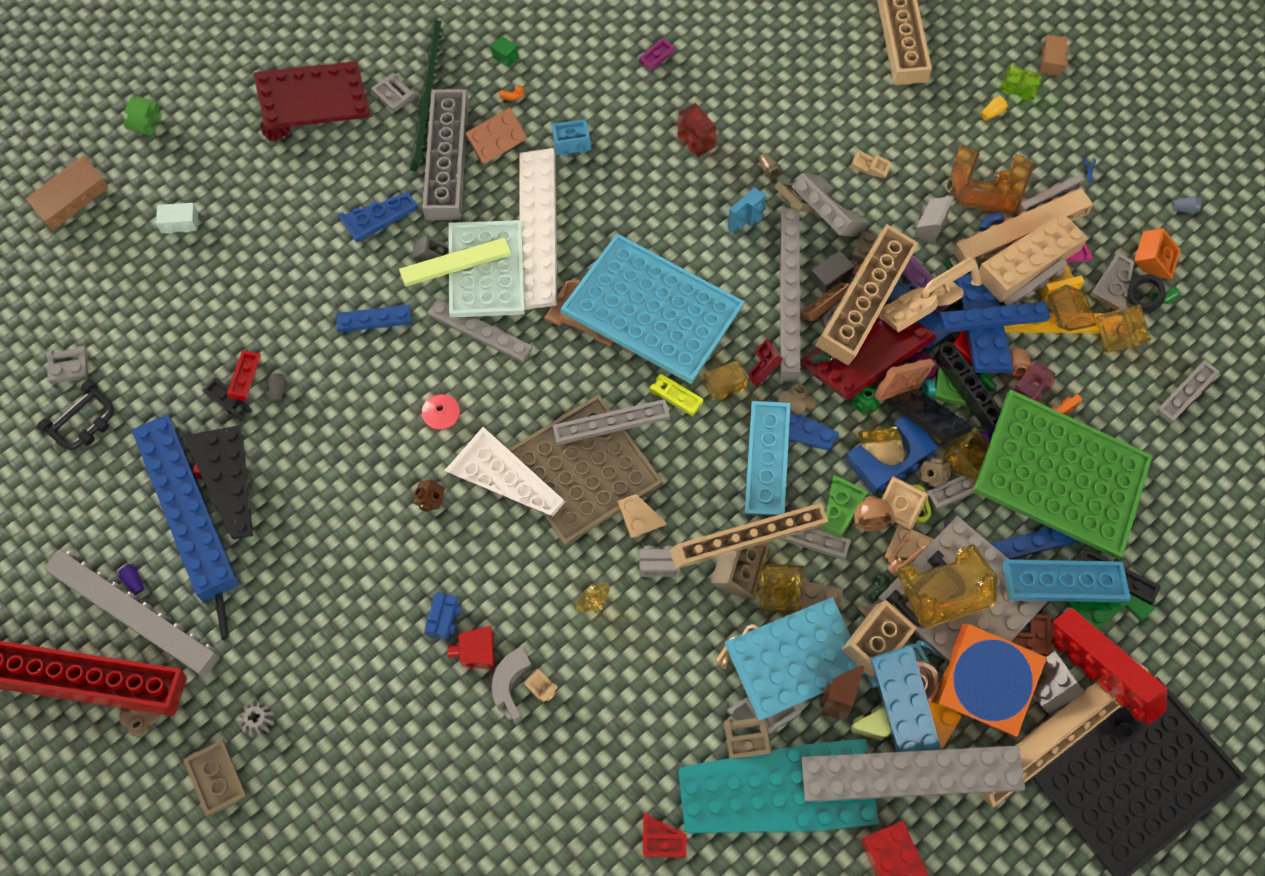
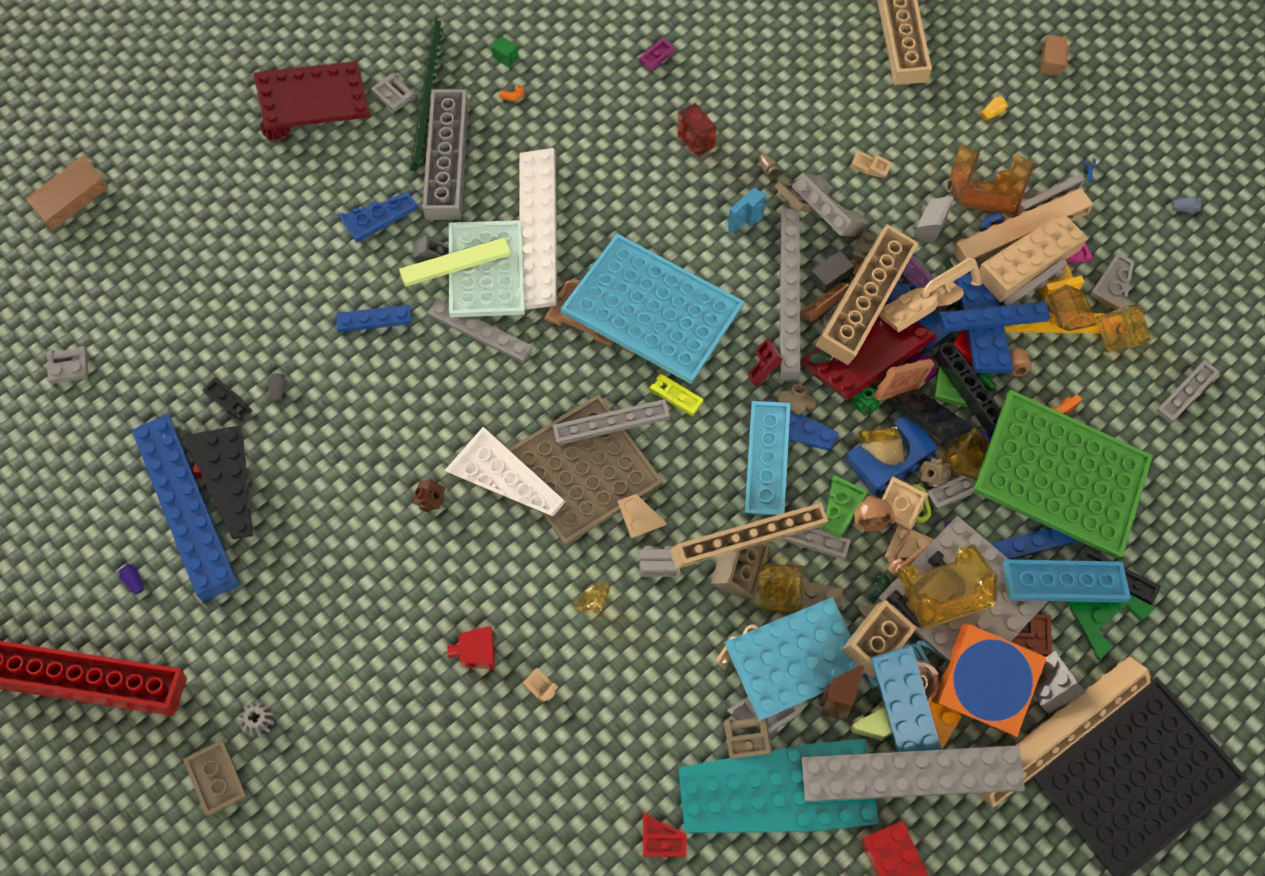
black bar [36,379,114,450] -> none
light grey brick [43,549,220,679] -> none
dark tan plate [119,709,160,737] -> none
bright green brick [124,96,162,136] -> none
light aqua brick [156,203,198,234] -> none
black bar [215,593,229,639] -> none
red plate [227,350,261,401] -> none
coral dish [422,394,460,430] -> none
blue brick [424,592,462,641] -> none
nougat plate [464,107,528,165] -> none
light grey arch [492,646,533,724] -> none
dark azure plate [551,119,591,156] -> none
clear yellow brick [703,360,748,401] -> none
teal tile [922,379,936,398] -> none
clear neon green brick [1000,66,1042,99] -> none
clear pink brick [1013,360,1056,402] -> none
red brick [1053,607,1167,726] -> none
black tyre [1128,274,1166,312] -> none
orange slope [1135,228,1181,280] -> none
green arm [1151,287,1180,304] -> none

